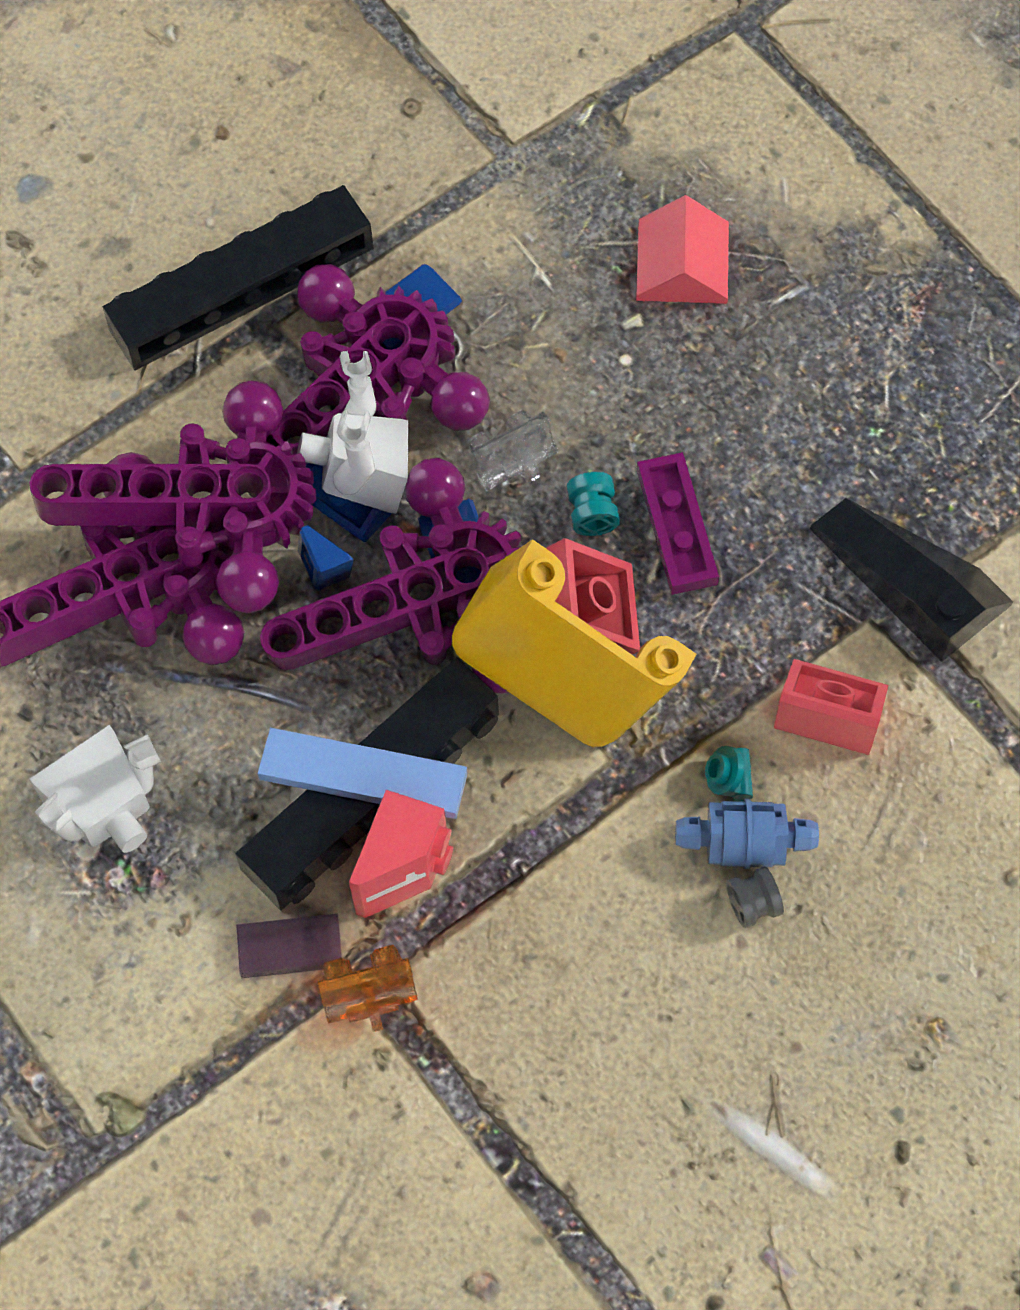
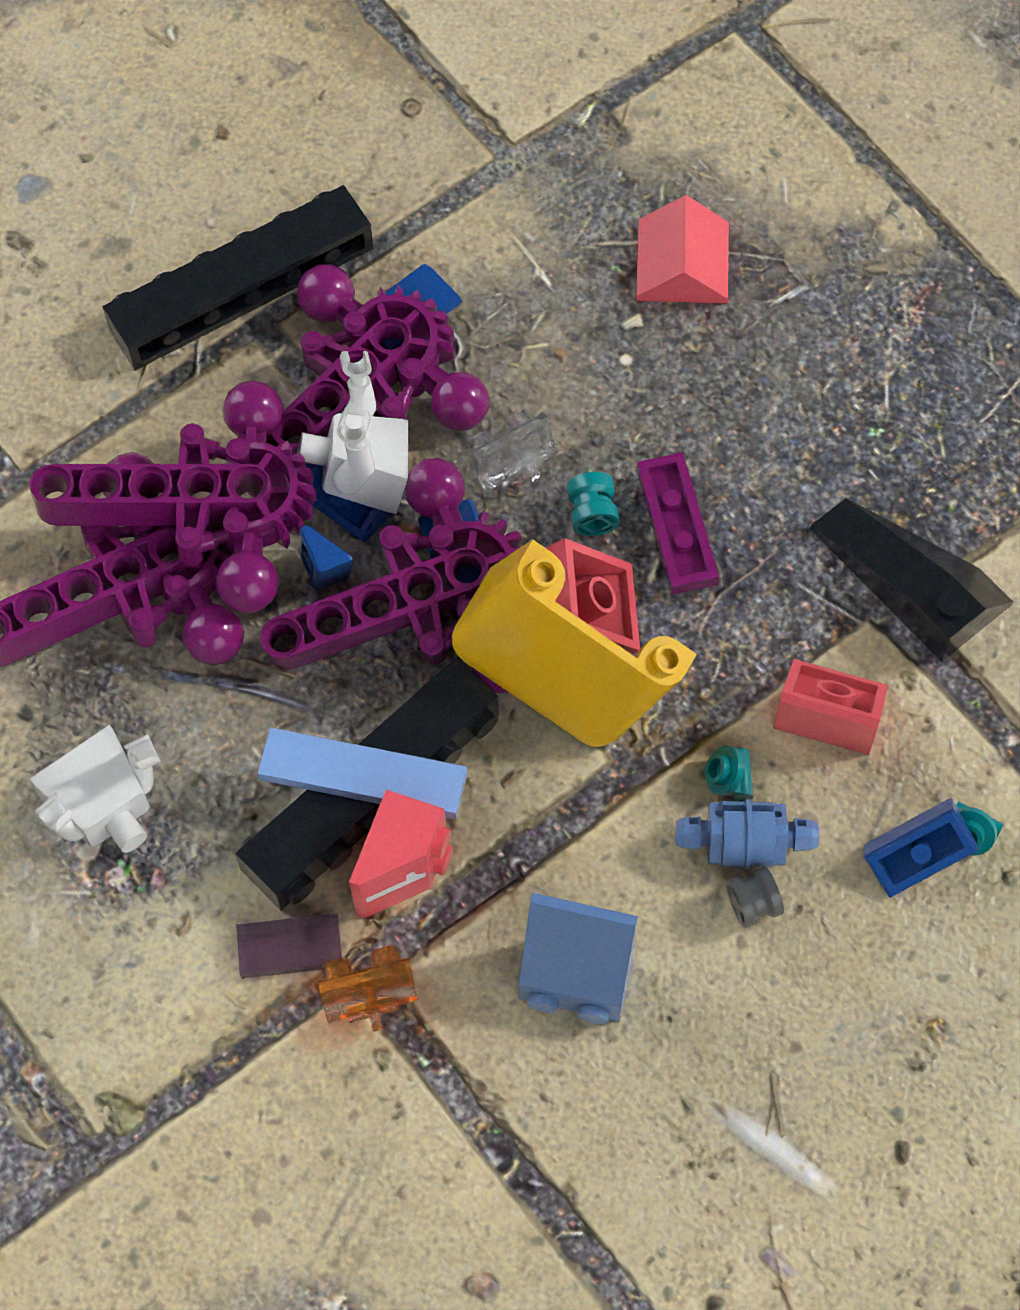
none -> medium blue slope [519,893,638,1024]
none -> blue slope [864,798,979,898]
none -> teal plate [956,801,1004,856]

